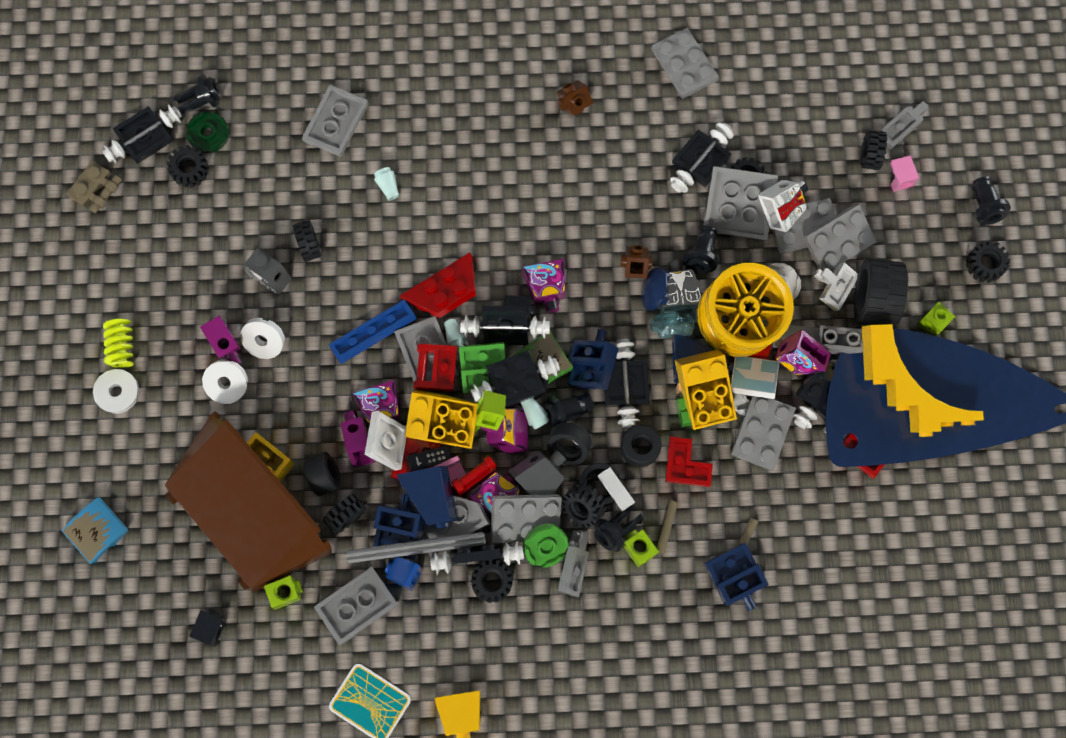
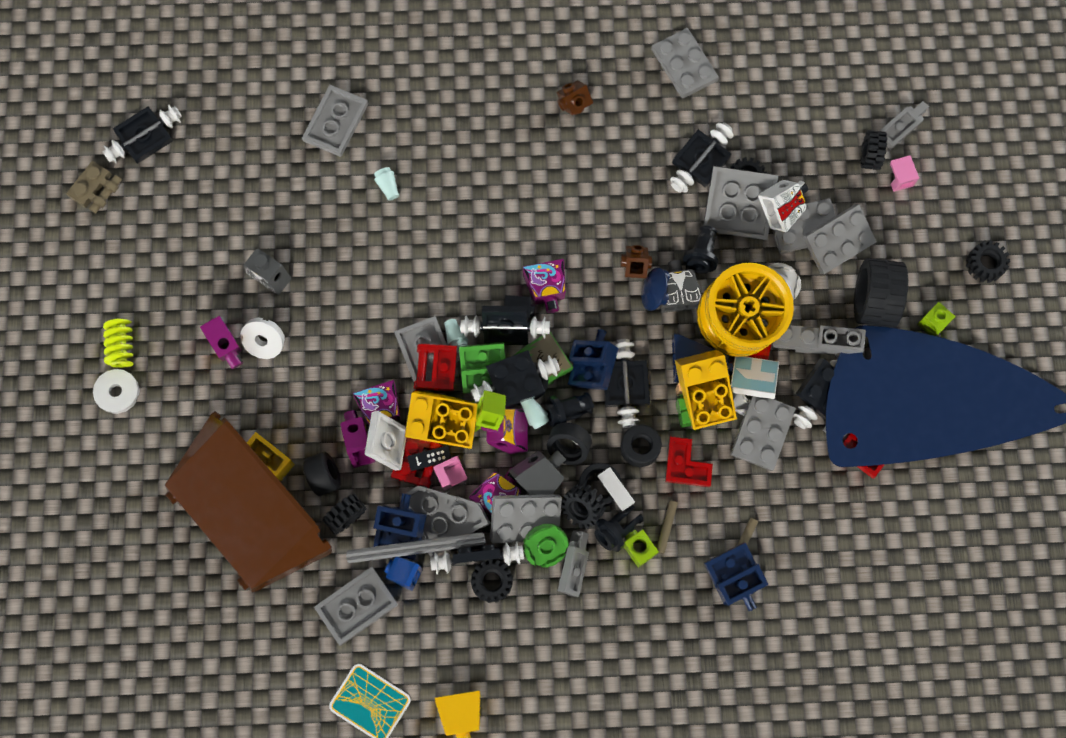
slope [61,497,129,564] -> none
black tyre [167,145,209,187] -> none
black piece [173,74,222,115] -> none
dark green tile [186,112,230,153] -> none
black brick [189,608,227,647] -> none
white tile [202,359,248,404] -> none
lime brick [264,576,303,610] -> none
black tyre [293,220,322,262] -> none
blue plate [329,300,416,364] -> none
dark blue slope [397,466,457,529] -> none
red wing [400,252,477,318] -> none
red plate [451,455,497,498] -> none
clear light blue plate [650,313,695,338] -> none
magenta torso [774,330,831,375] -> none
white plate [814,263,858,311] -> none
yellow arch [862,324,984,437] -> none
black piece [971,176,1011,227] -> none

